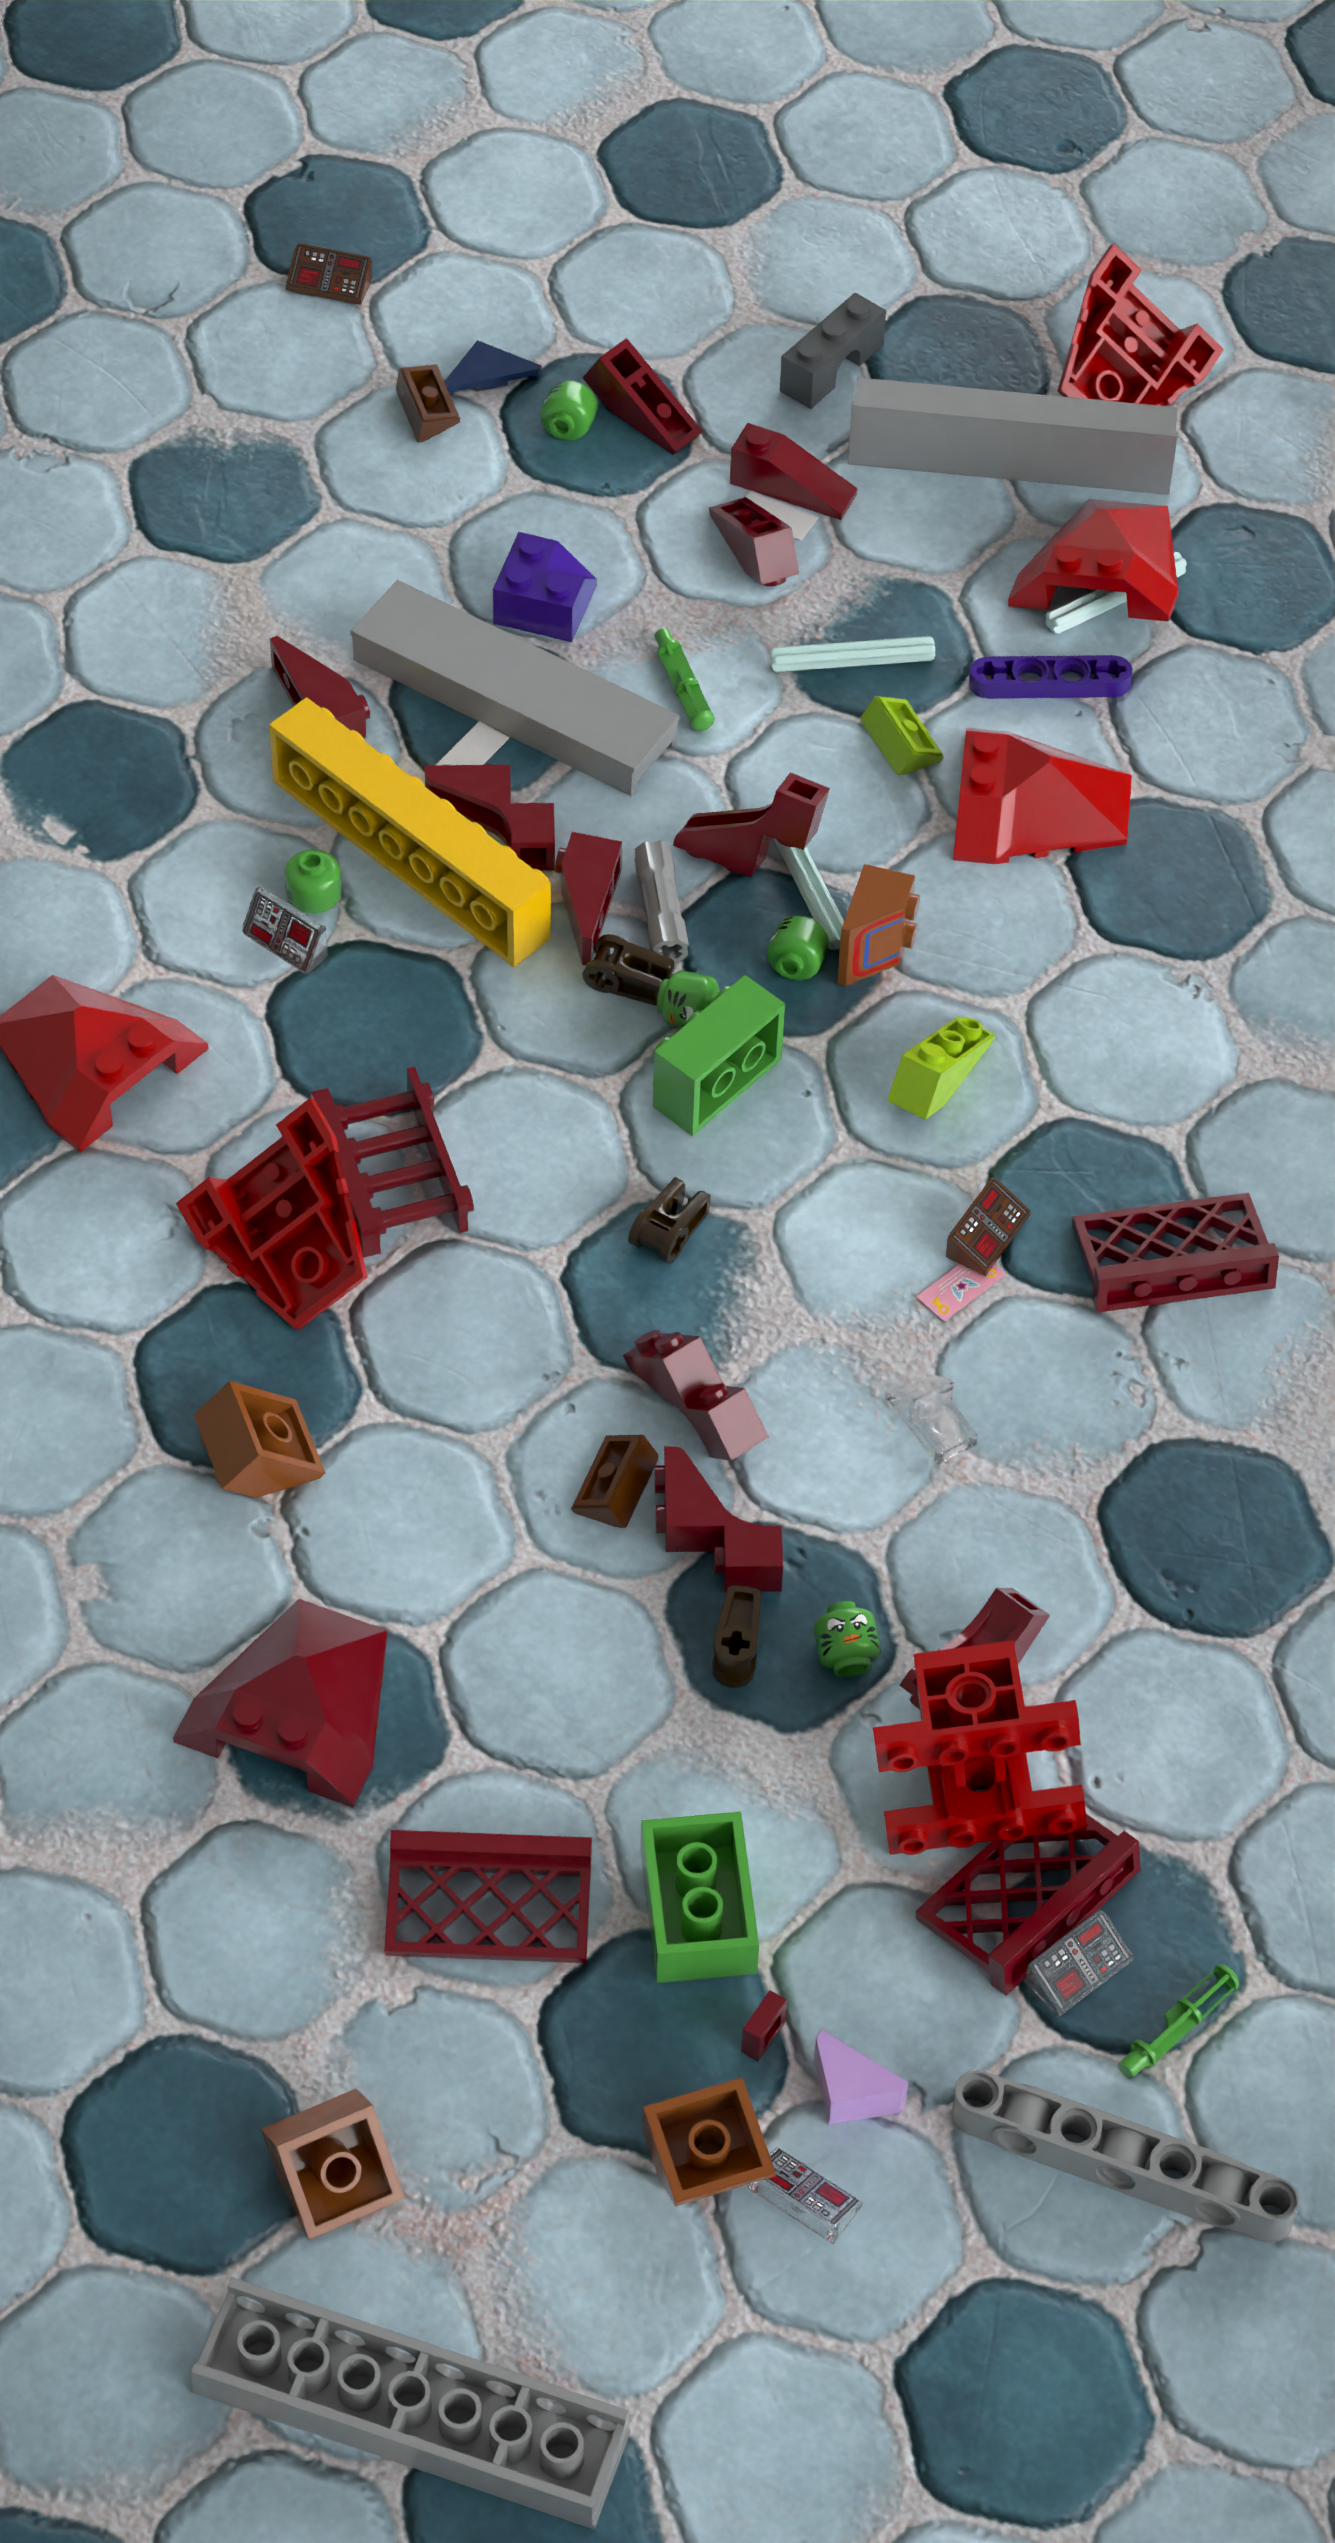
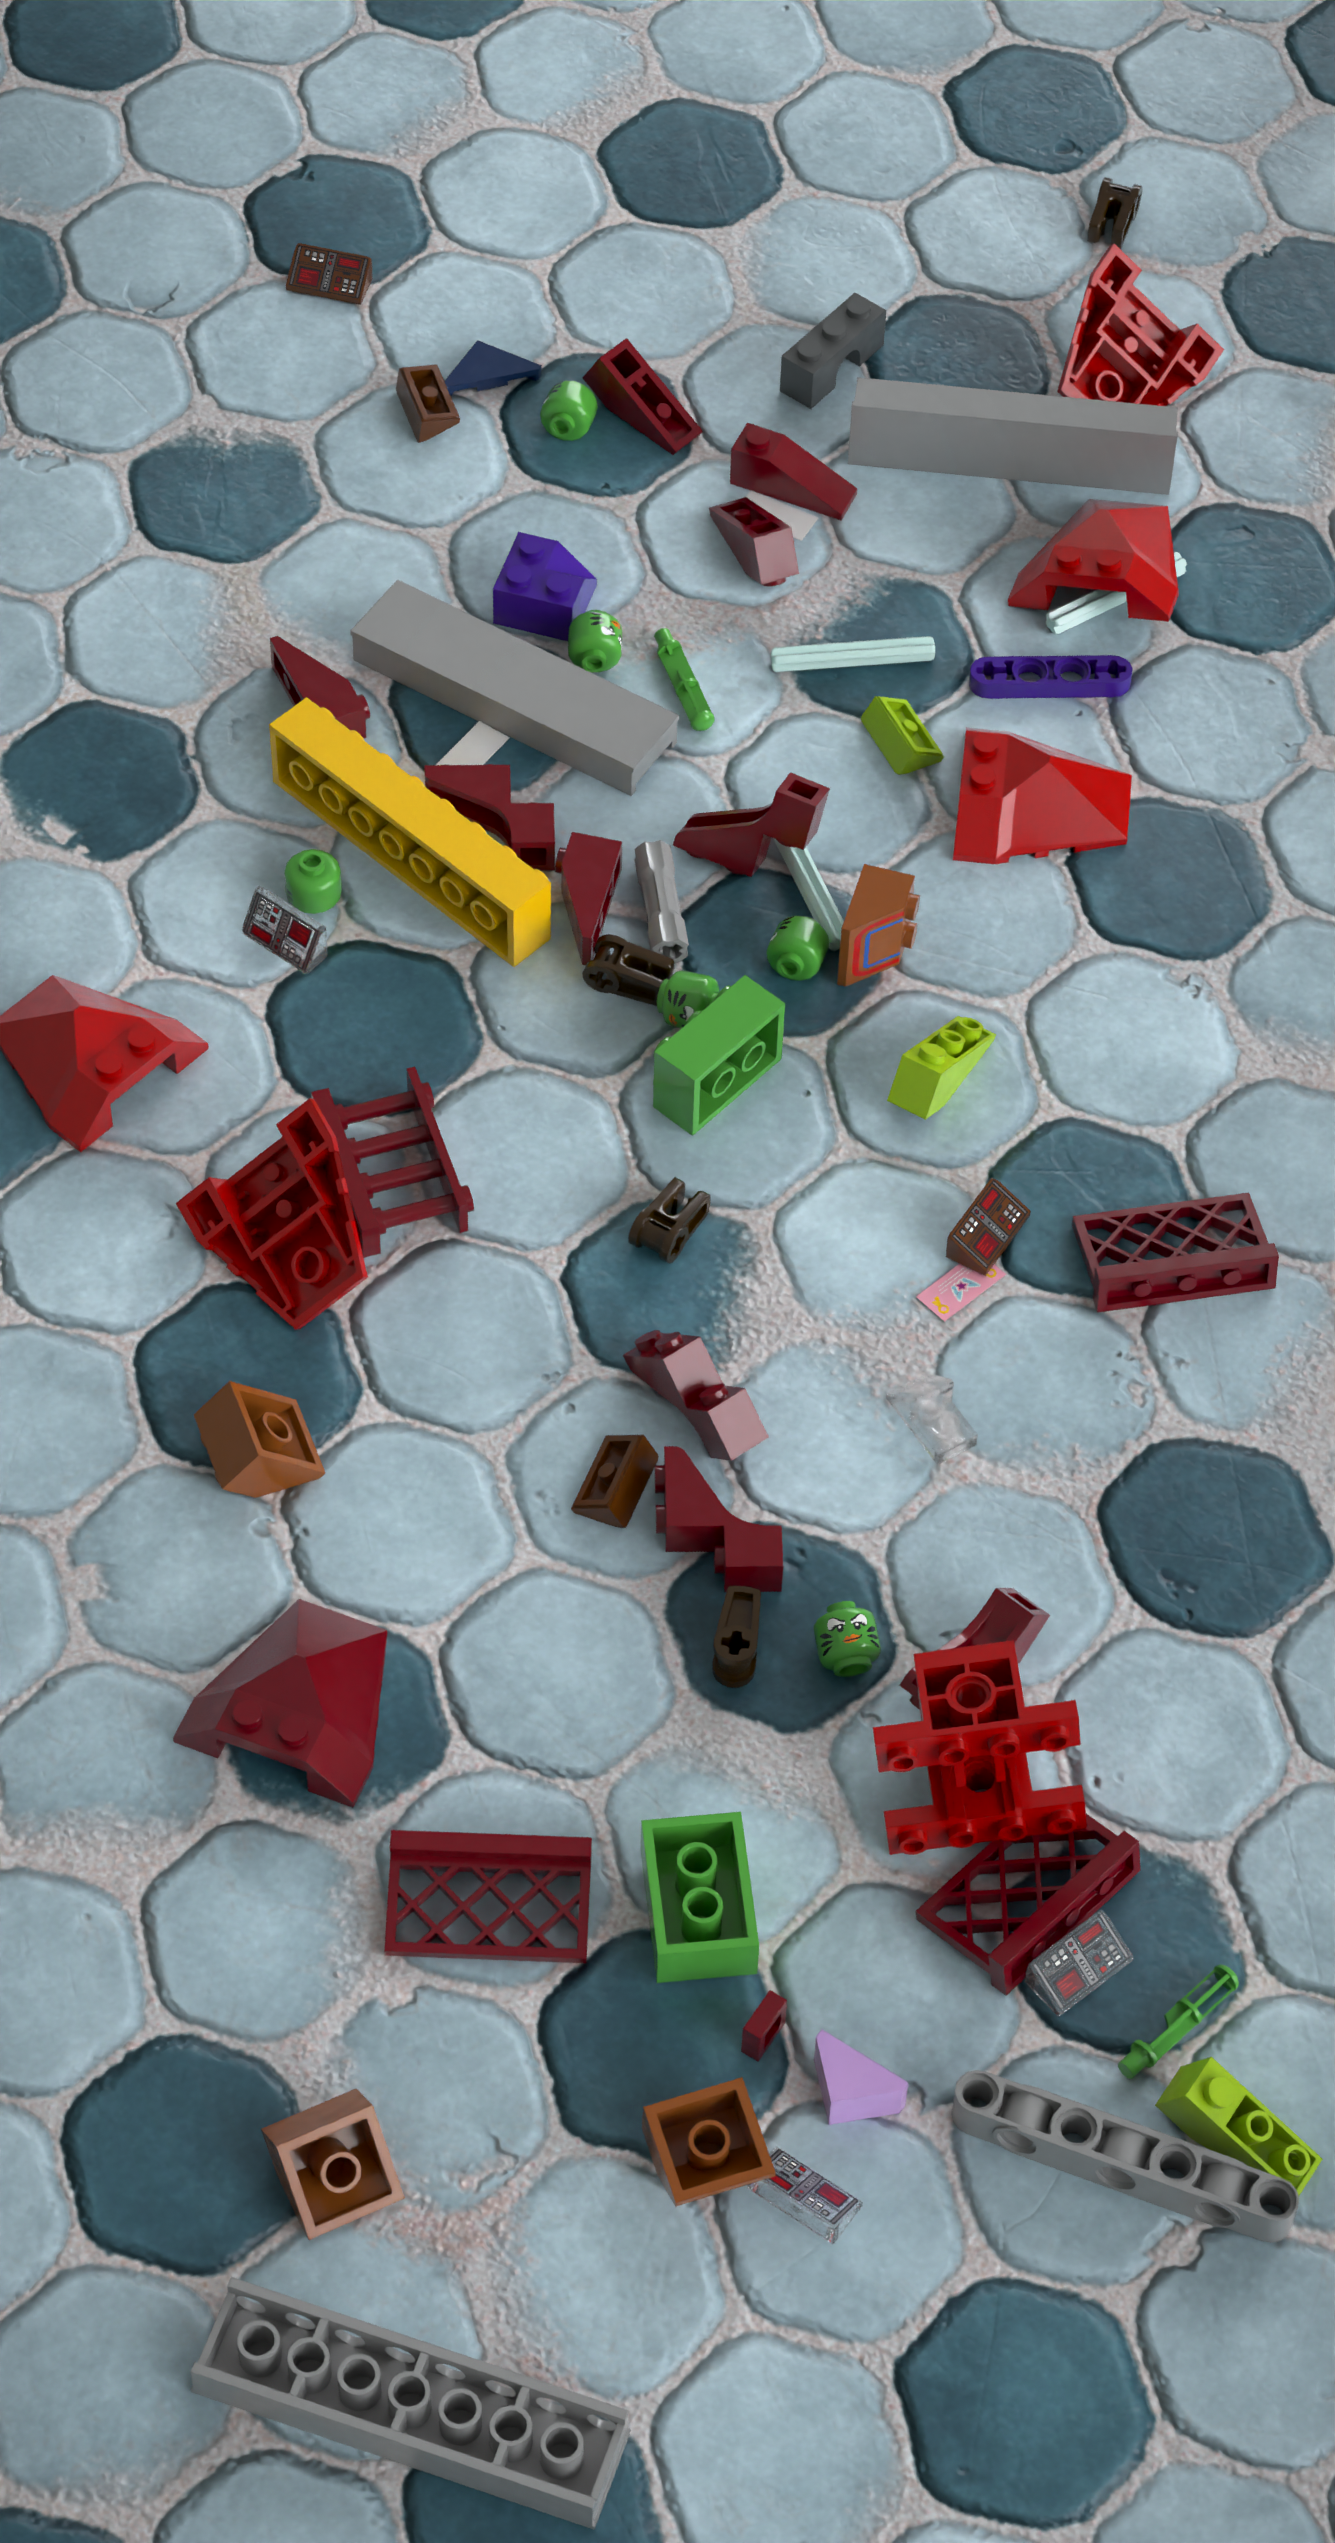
none -> bright green head [568,610,622,673]
none -> dark brown piece [1087,177,1143,249]
none -> lime slope [1155,2056,1322,2196]

